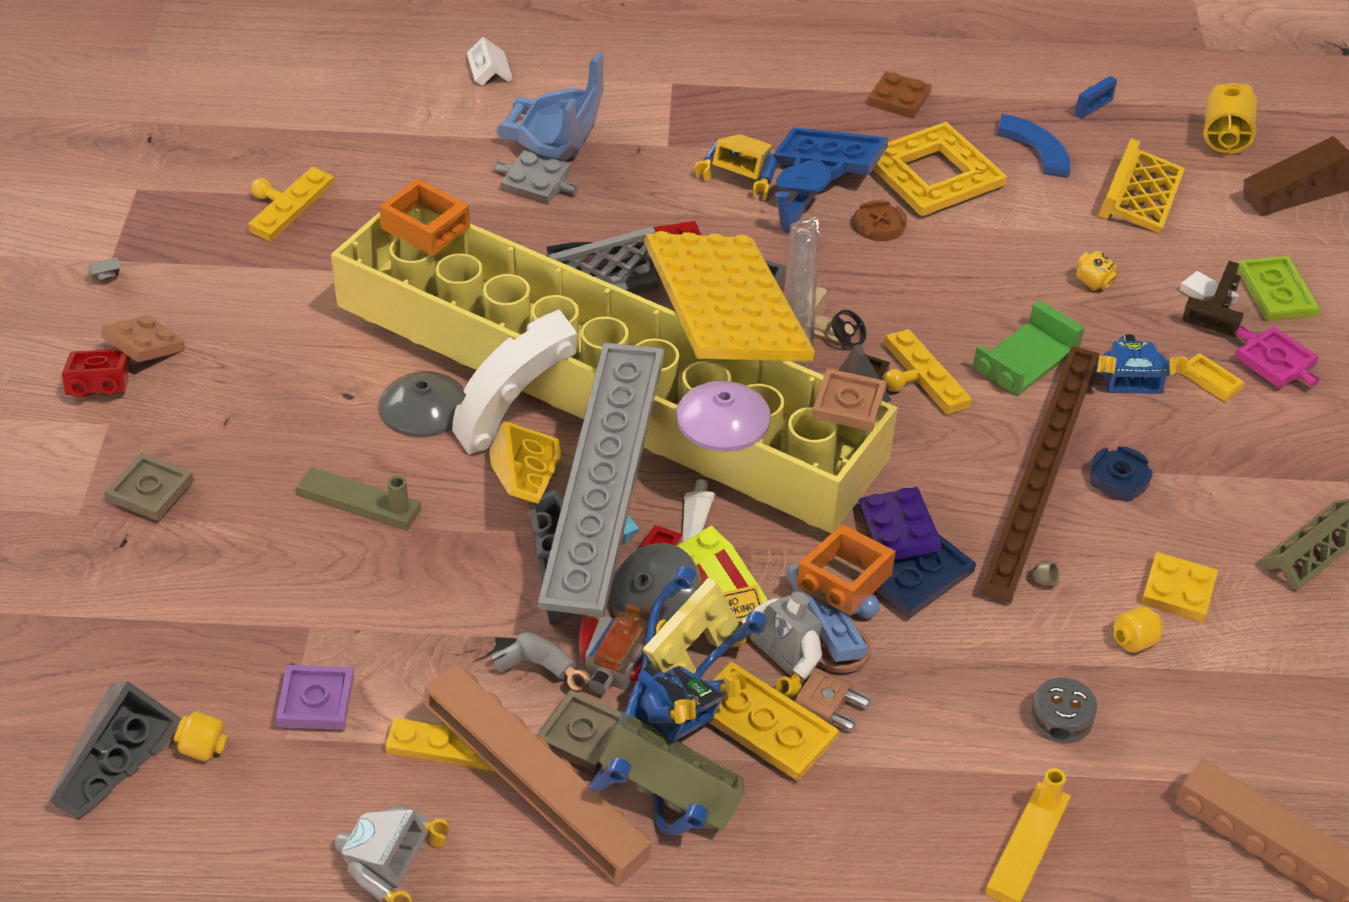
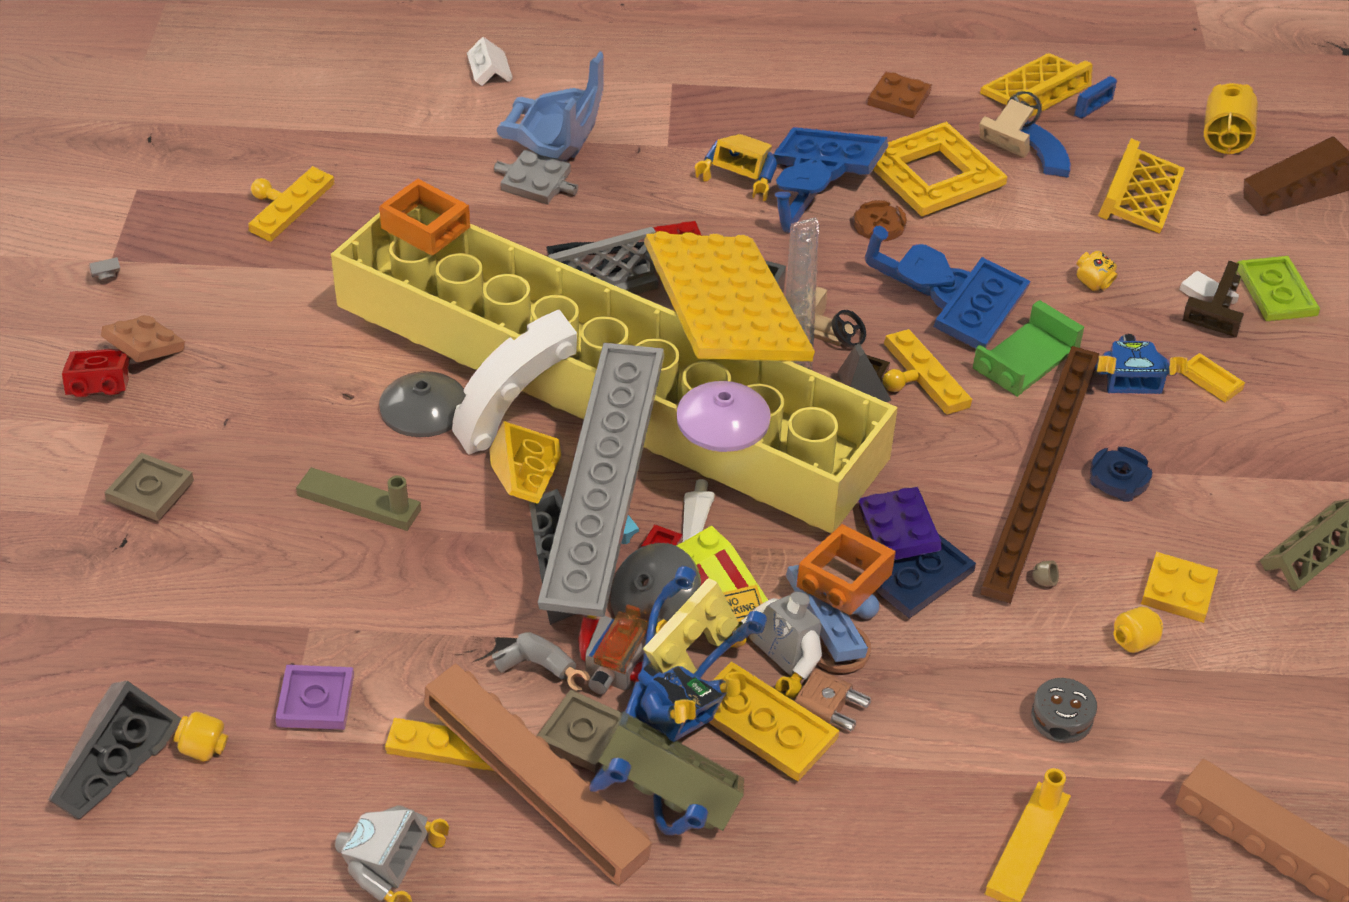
nougat plate [812,368,887,432] -> none
dark pink plate [1235,325,1320,389] -> none
none -> blue plate [865,226,1031,349]
none -> tan piece [979,91,1042,158]
none -> yellow fence [981,53,1093,118]

